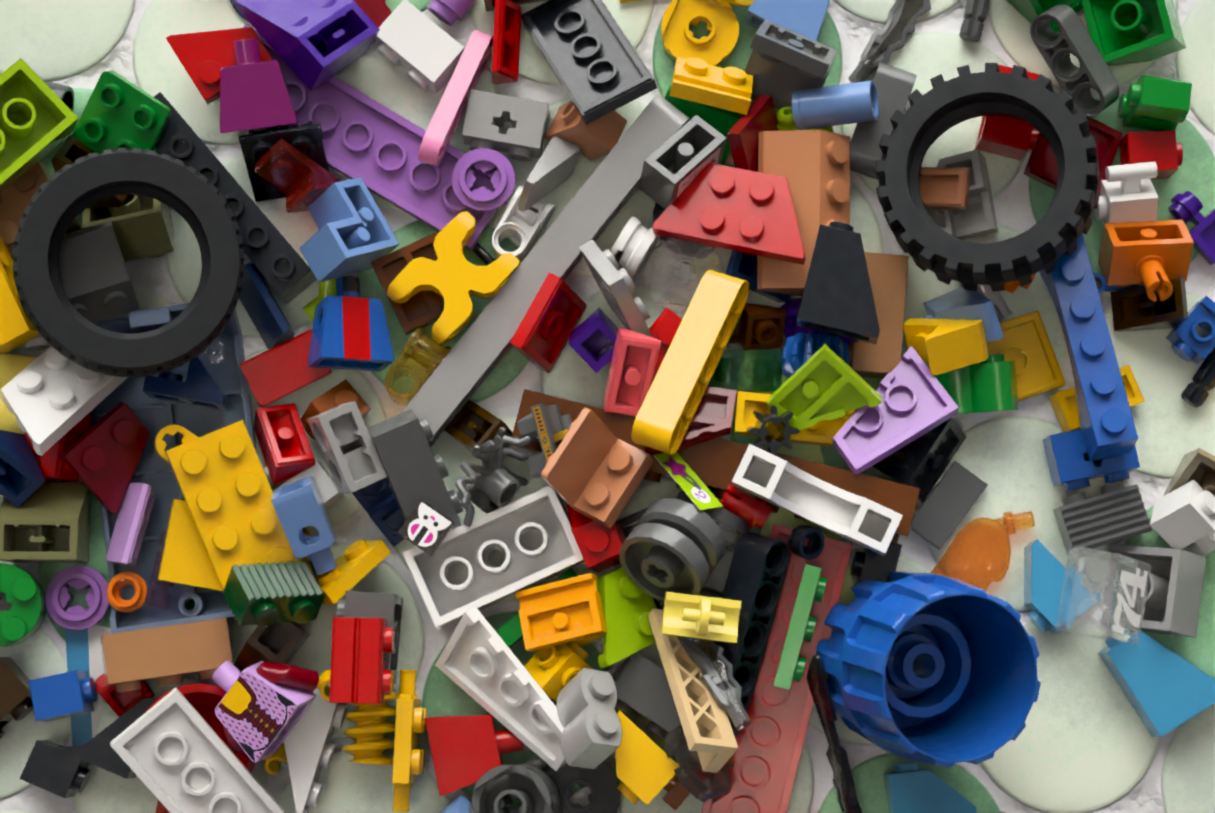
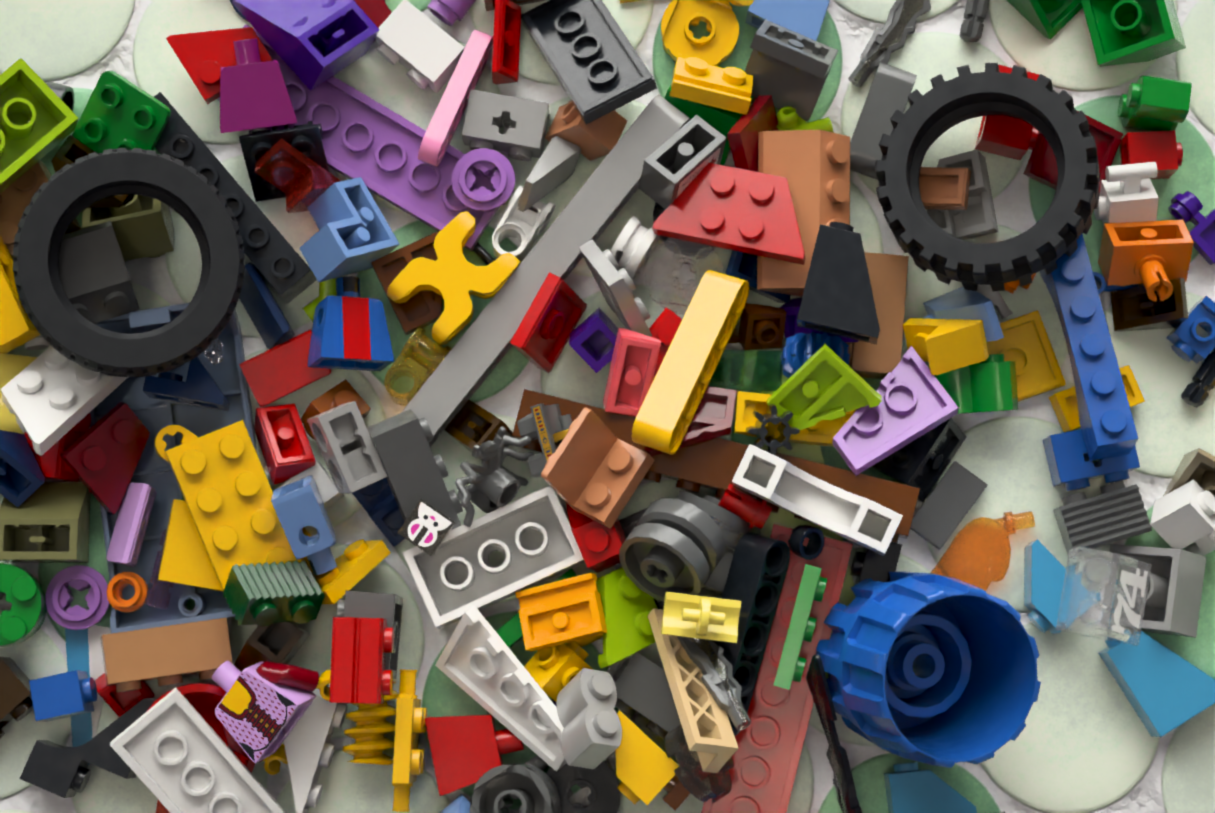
lime sticker [654,452,724,511] -> none
medium blue pin [792,80,879,130] -> none
dark grey beam [1030,4,1119,117] -> none

